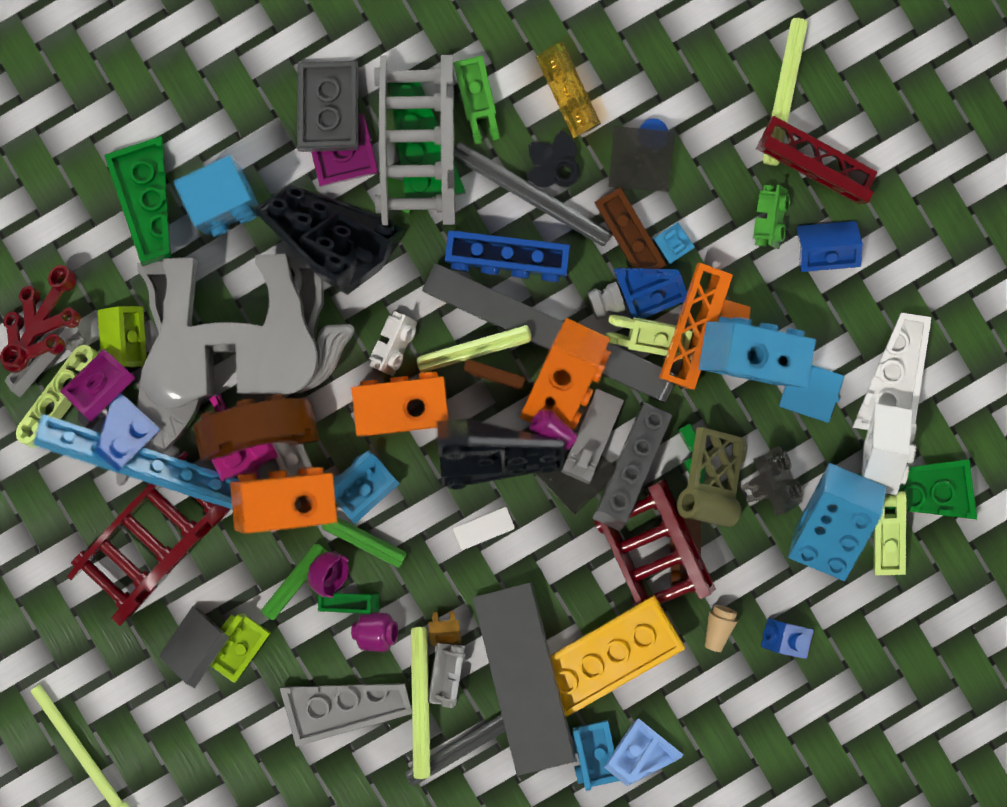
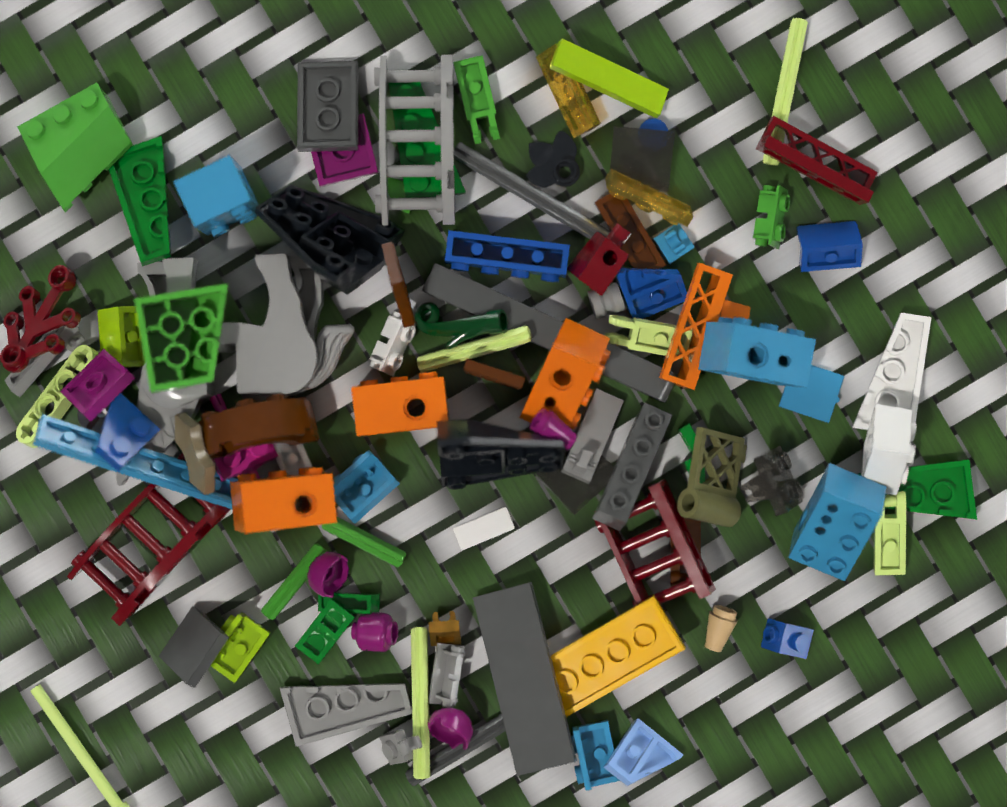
none -> bright green wedge [17,82,133,213]
none -> bright green wedge [134,283,228,394]
none -> dark tan tile [175,412,215,495]
none -> green slope [295,599,355,665]
none -> light grey plate [379,729,423,765]
none -> reddish brown tile [381,242,415,328]
none -> dark green plant [415,302,508,349]
none -> magenta hair [428,708,474,750]
none -> lime tile [549,38,669,118]
none -> dark red torso [567,223,631,296]
none -> clear yellow plate [605,169,693,227]

